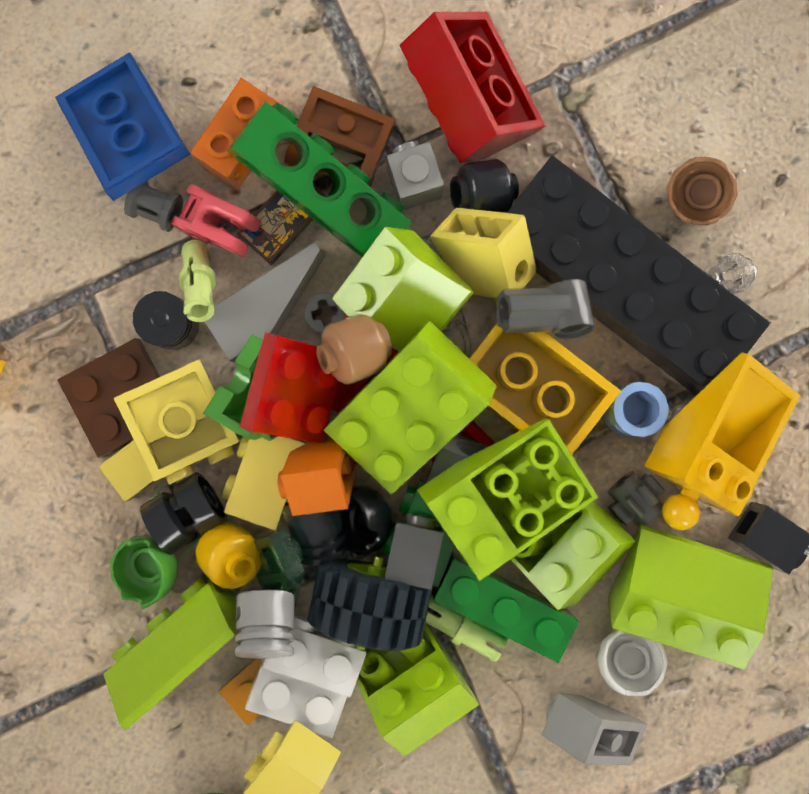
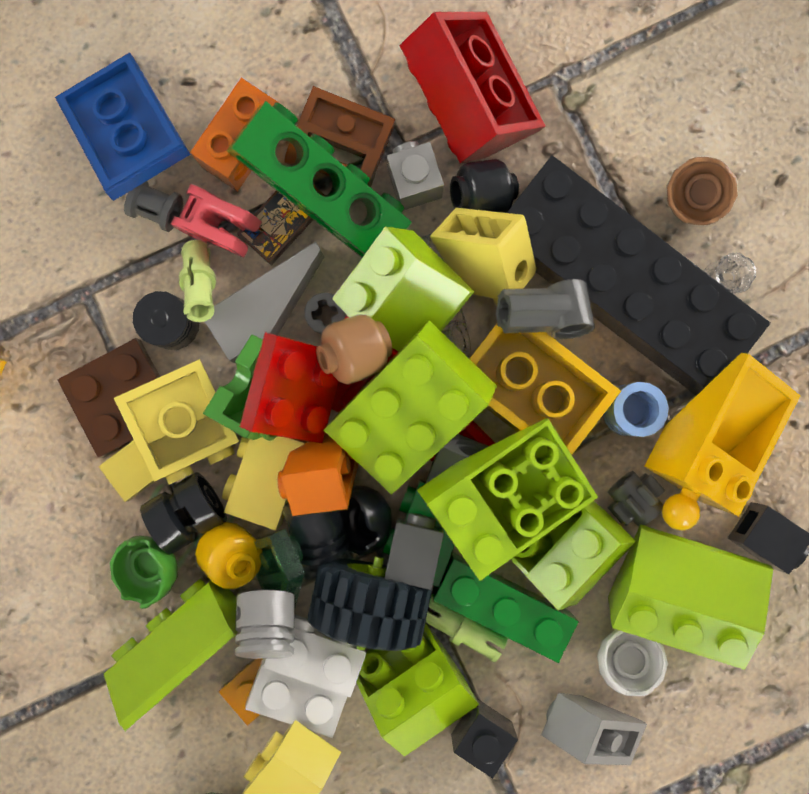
none -> black brick [451,697,518,779]

